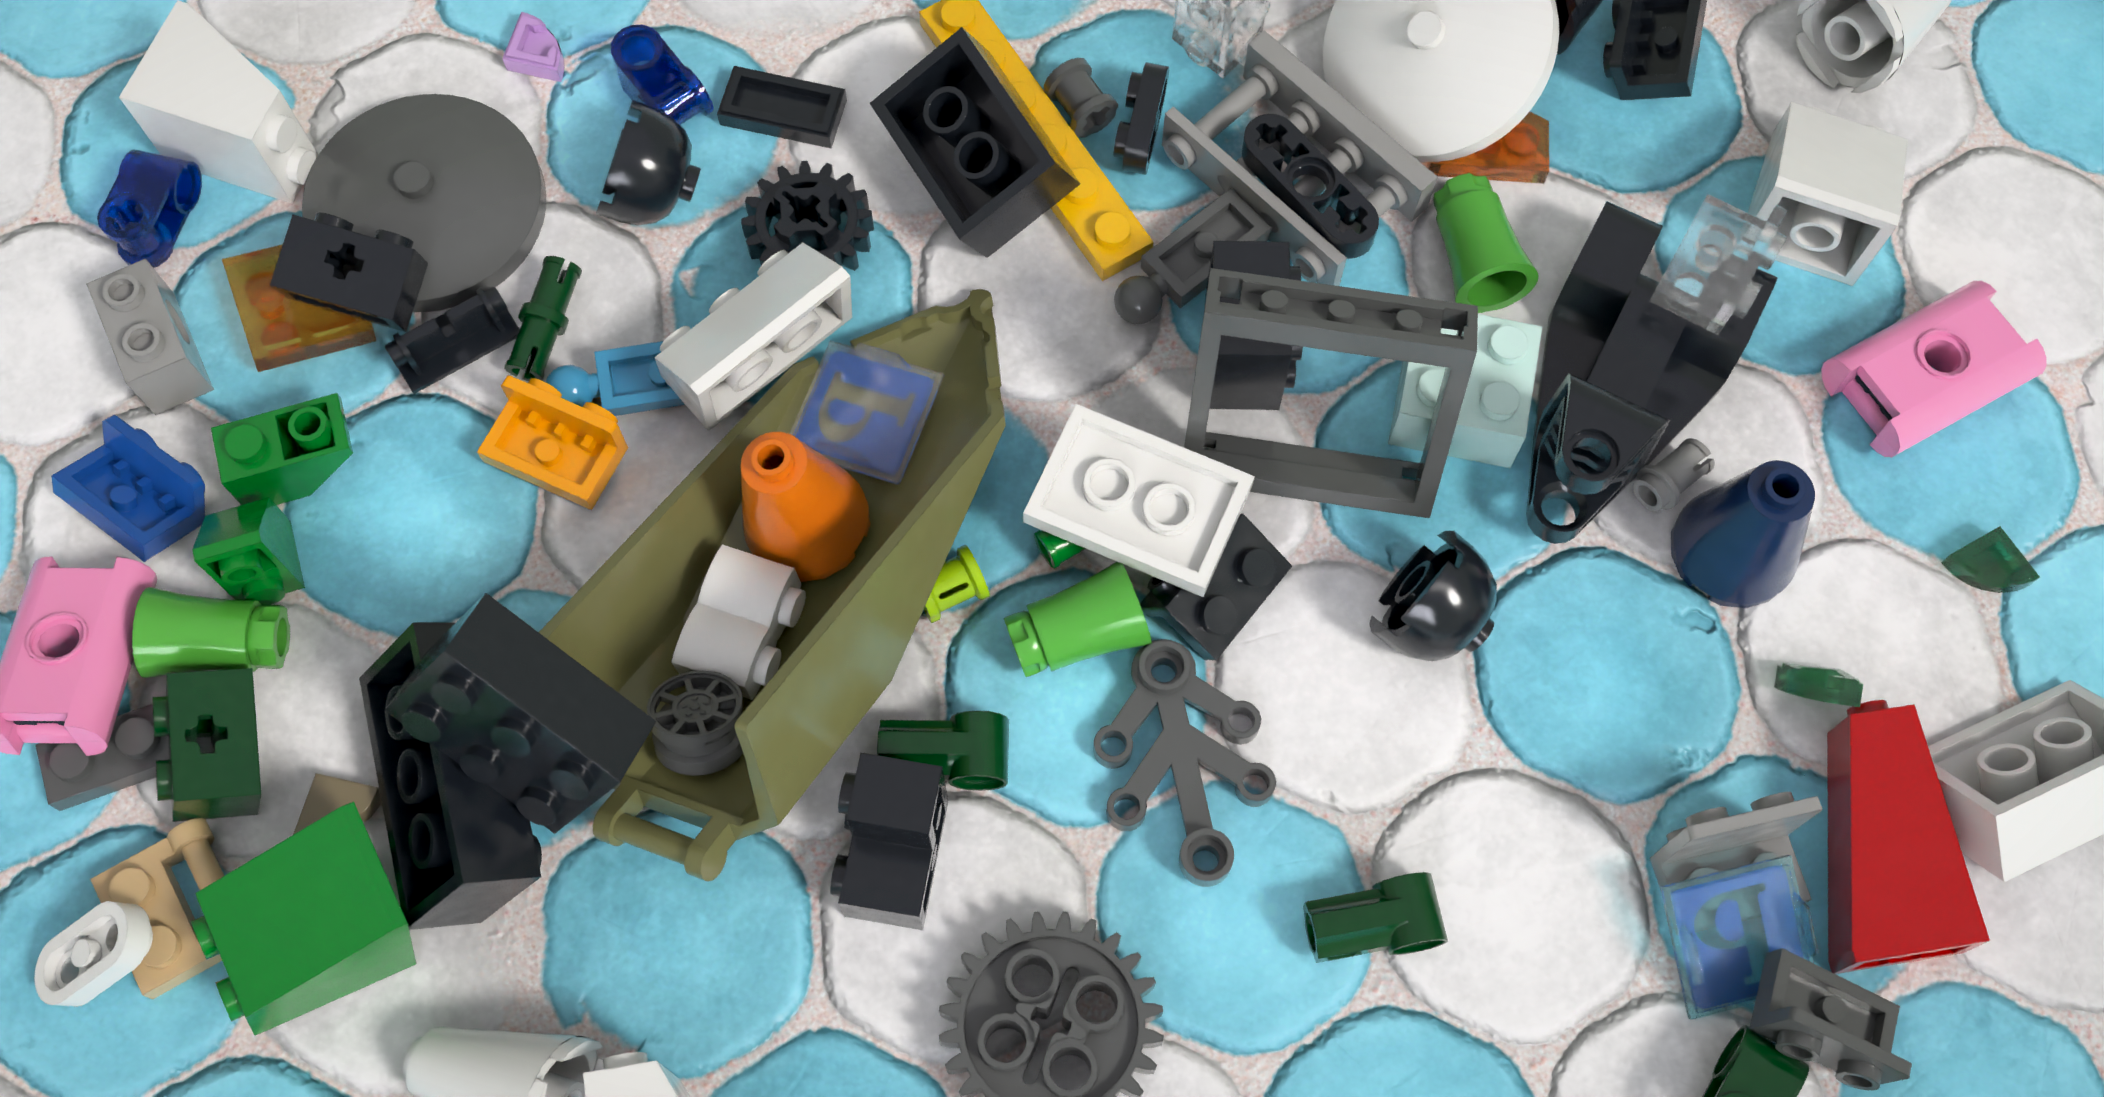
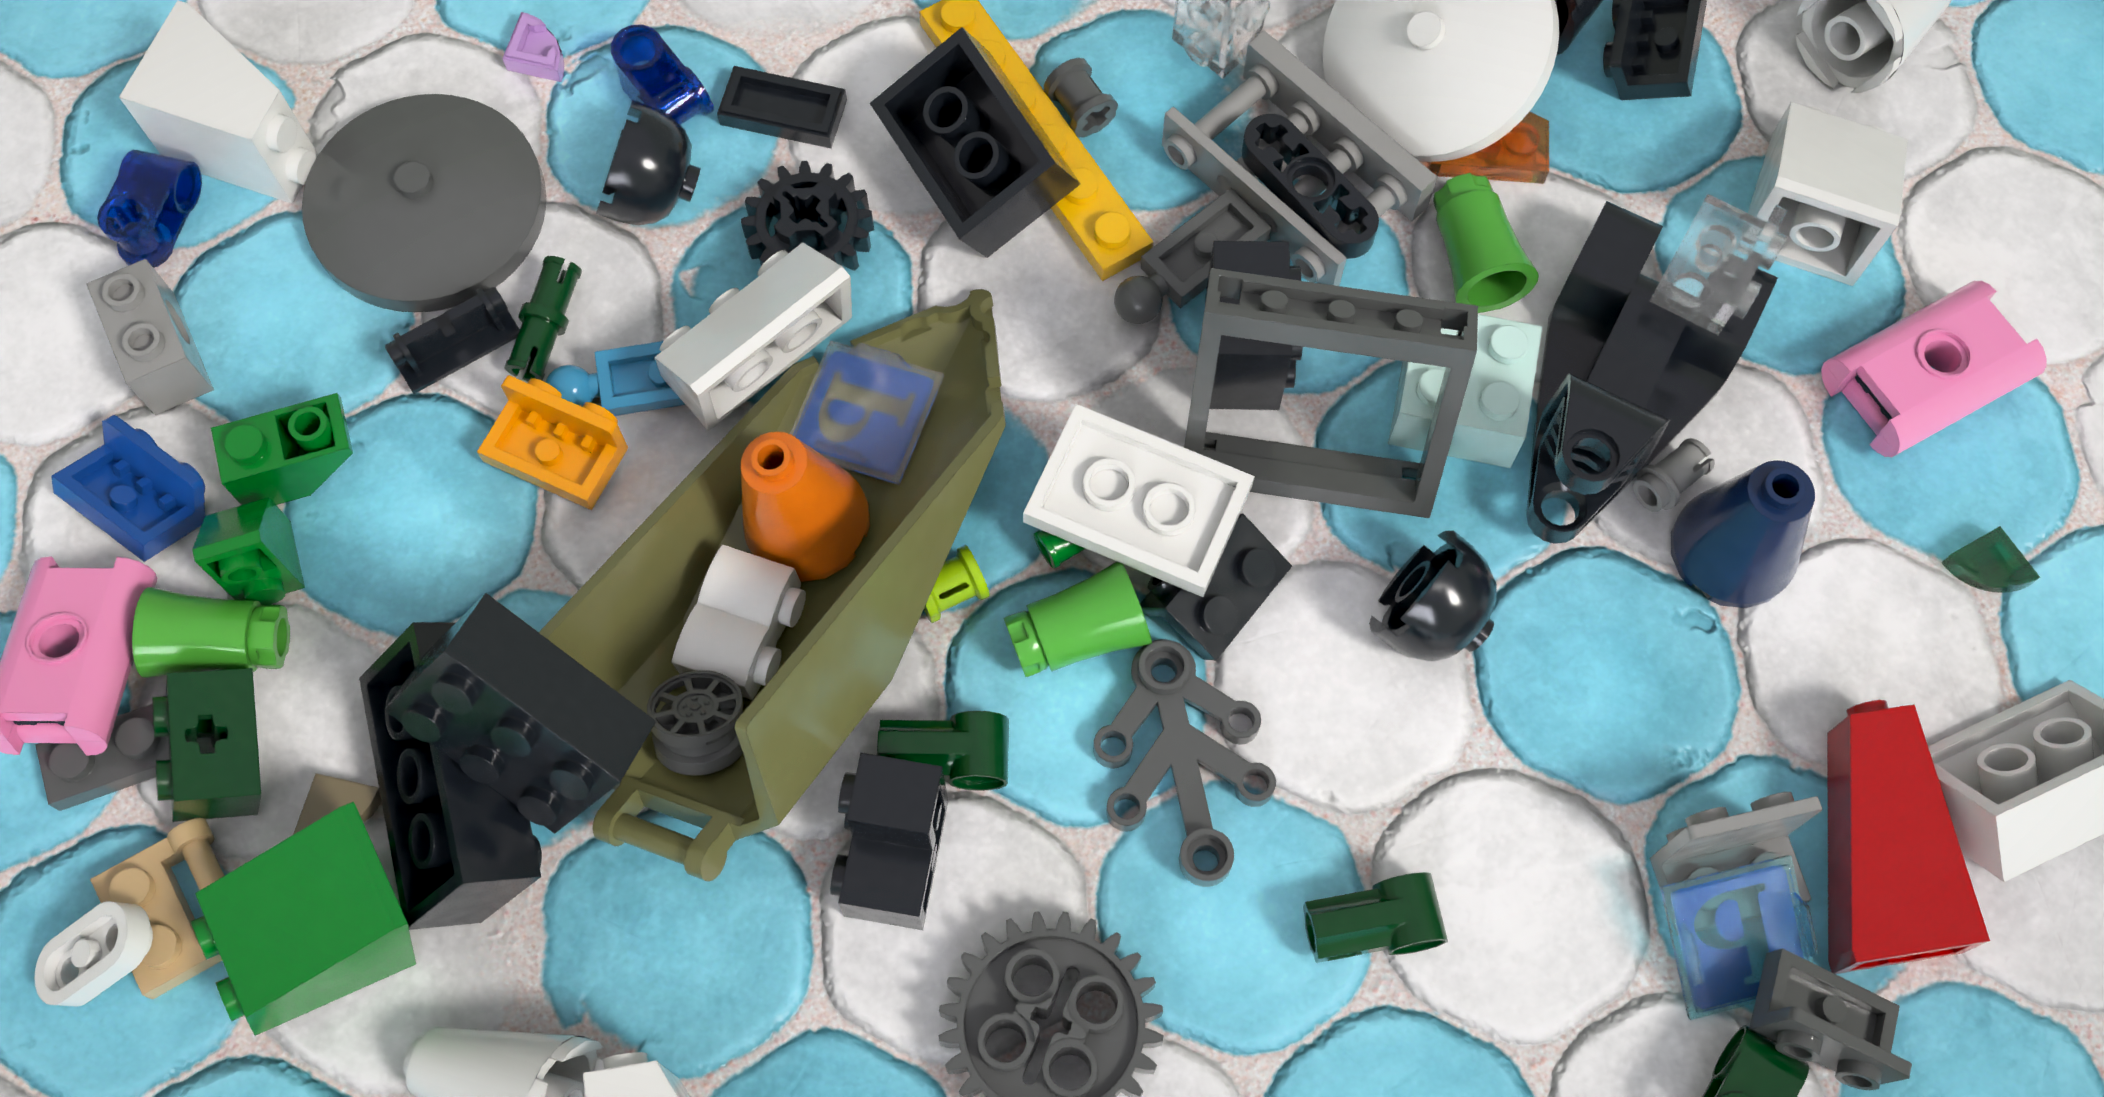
clear orange wing [222,244,376,372] -> none
black brick [270,212,428,332] -> none
black plate [1113,62,1169,175] -> none
clear green tile [1774,663,1863,707] -> none

